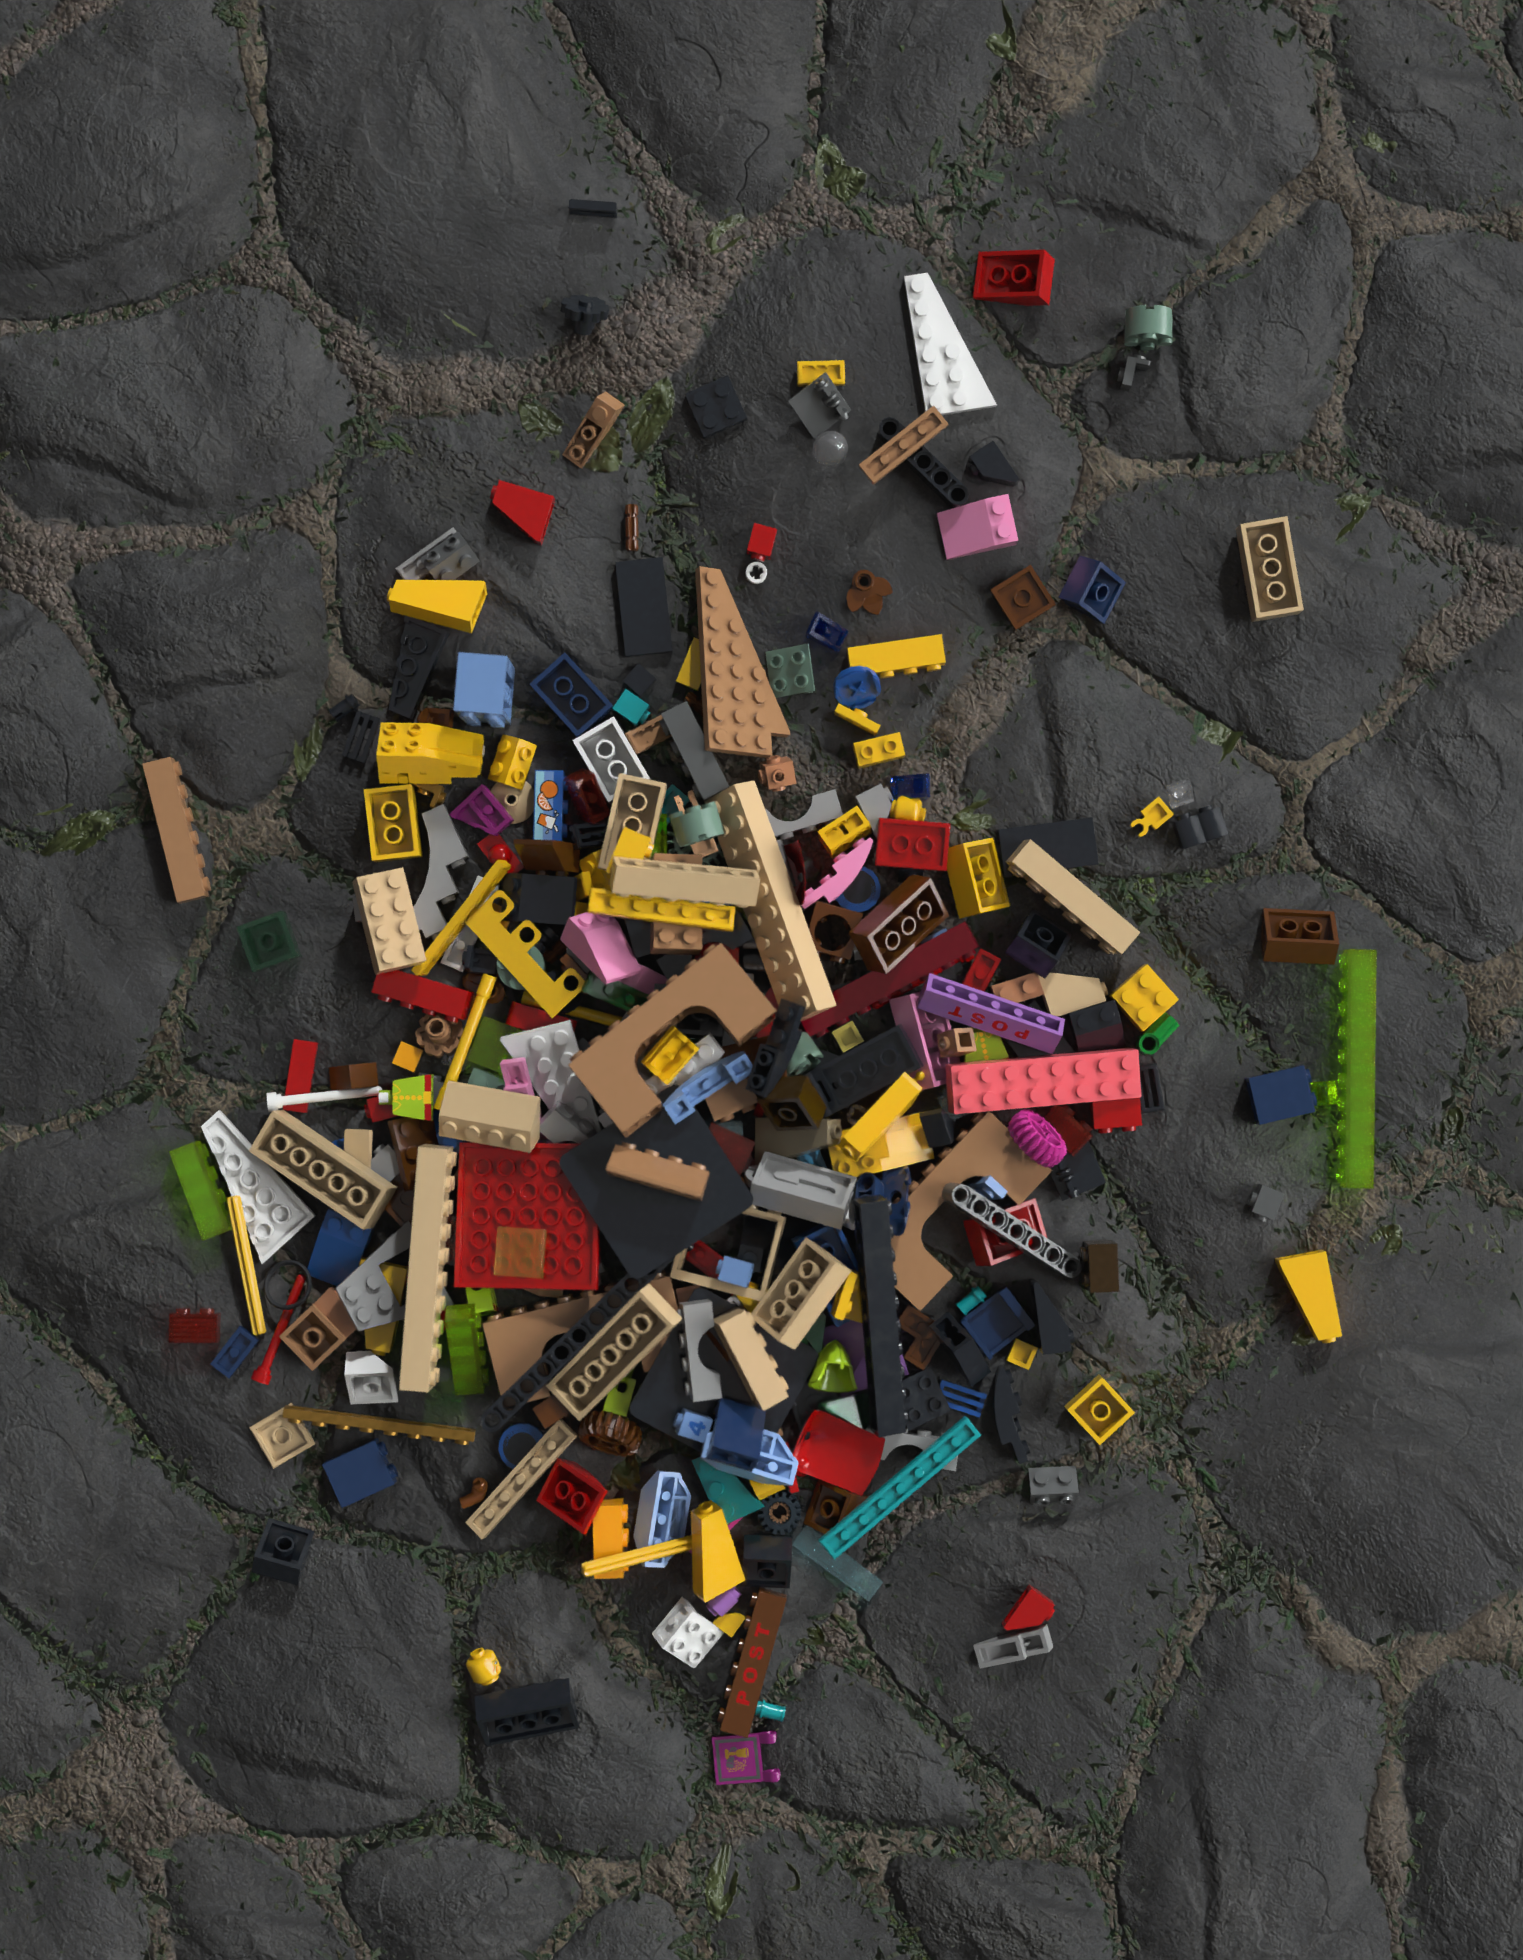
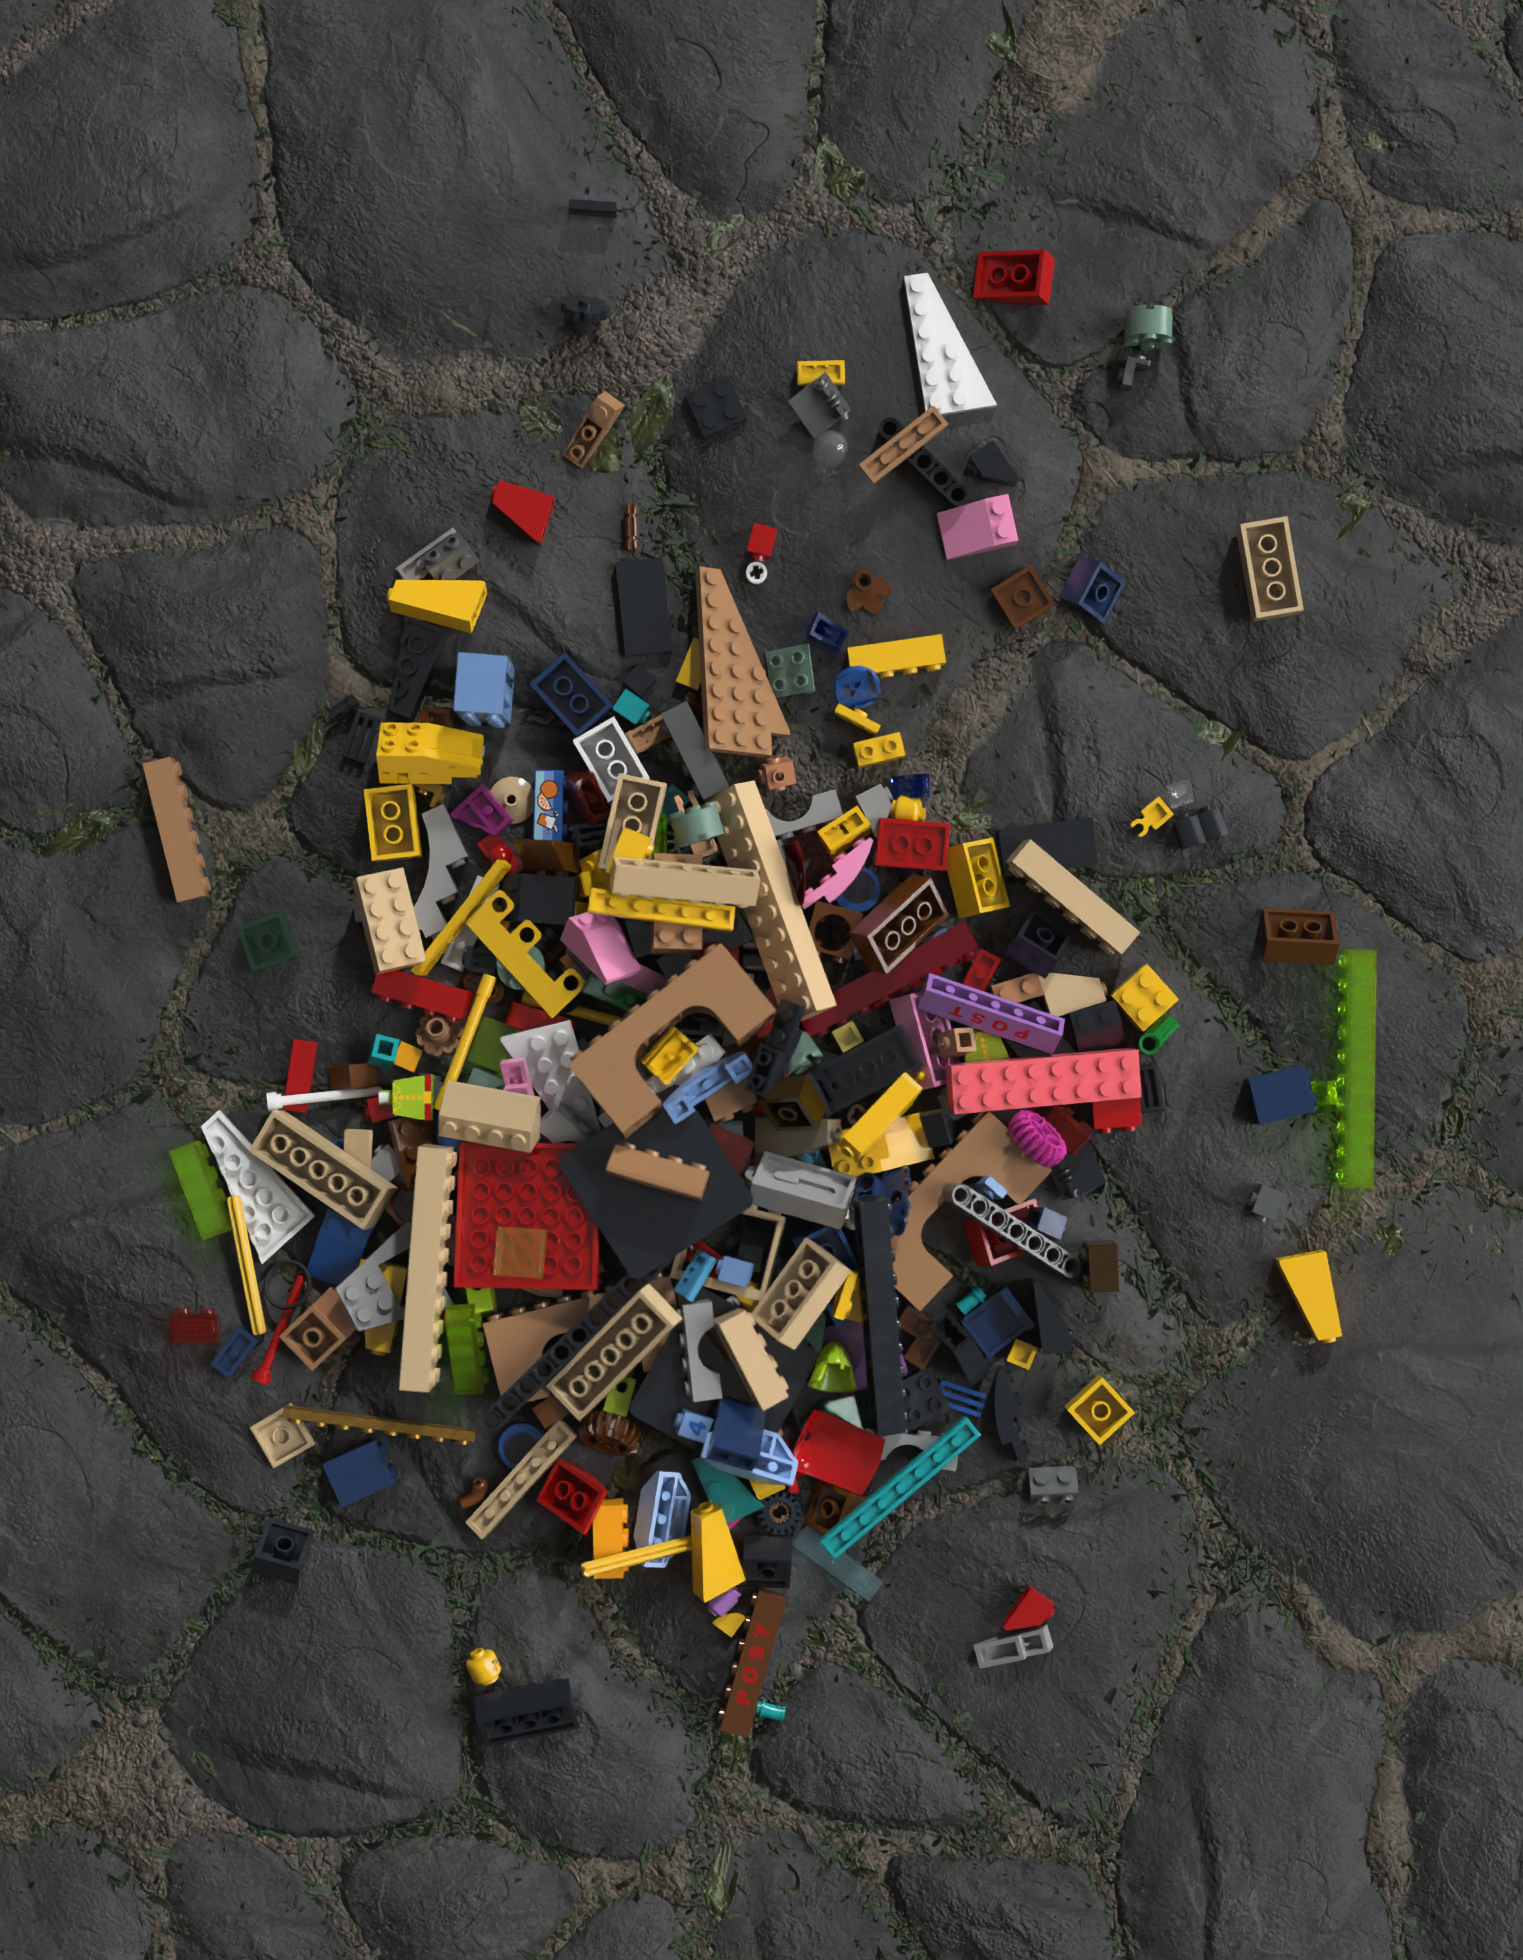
white slope [344,1351,398,1404] -> none
yellow bracket [488,734,537,790] -> none
white bracket [652,1597,724,1668] -> none
magenta flag [712,1730,781,1785] -> none
none -> teal brick [367,1034,400,1070]
none -> dark azure plate [674,1250,717,1302]
none -> brick [1026,1207,1068,1240]

